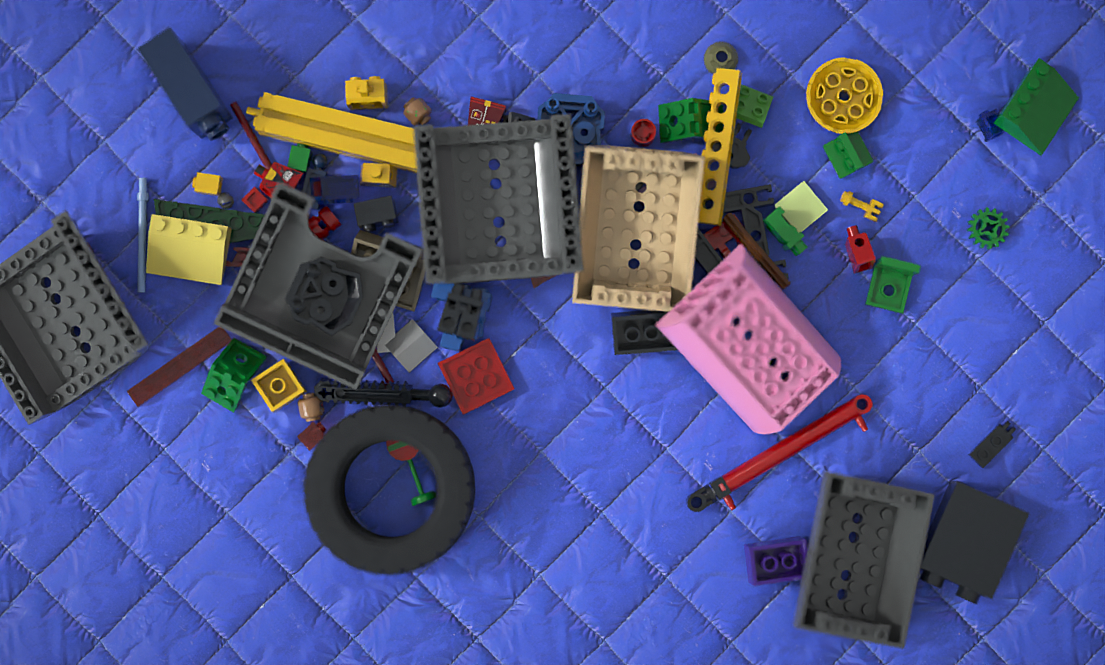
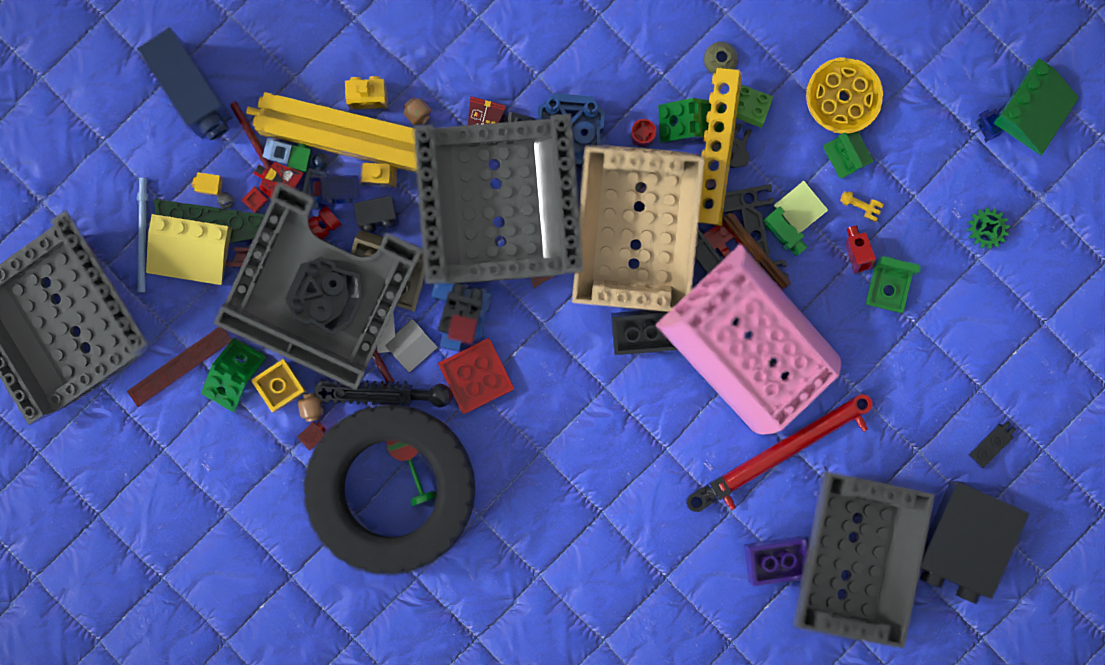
none -> light blue brick [263,138,292,164]
none -> dark red piece [448,315,477,344]

